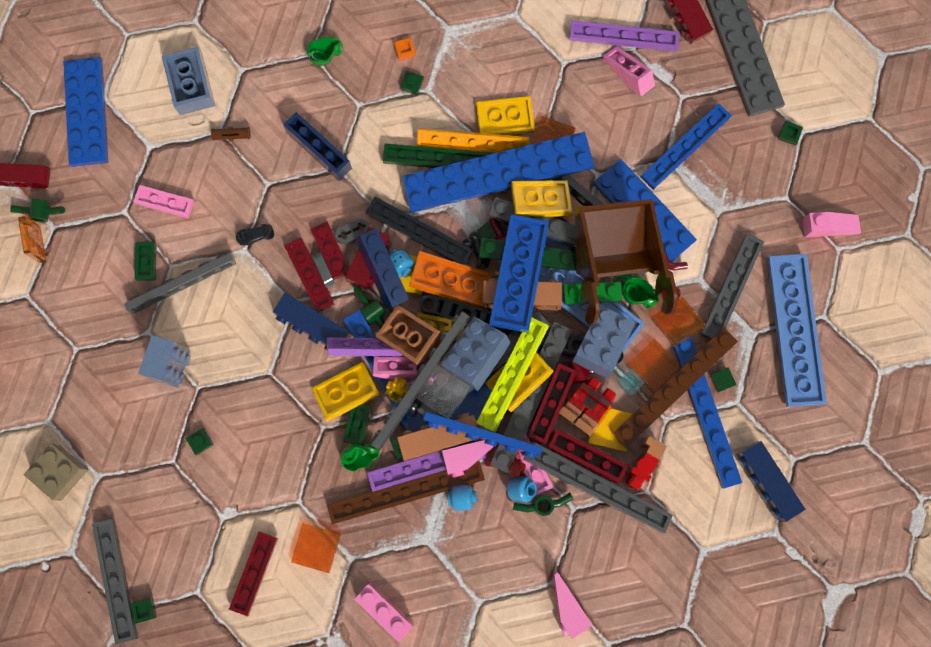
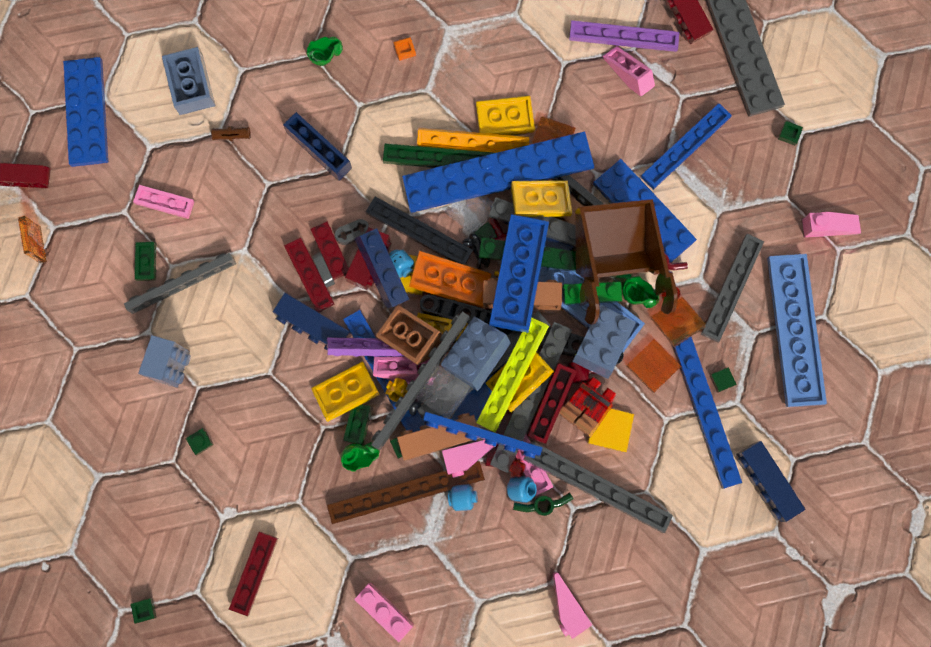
dark green piece [10,199,65,223] -> none
dark tan brick [23,444,88,501] -> none
dark grey plate [92,519,138,645] -> none
black piece [236,224,274,246] -> none
clear orange tile [291,523,341,573] -> none
dark green piece [353,286,386,329] -> none
medium lavender plate [367,439,486,492] -> none
dark green plate [401,71,424,95] -> none
dark red brick [547,429,629,484] -> none
reddish brown plate [613,328,738,448] -> none
clear light blue plate [617,369,645,397] -> none
red hips [625,436,667,490] -> none

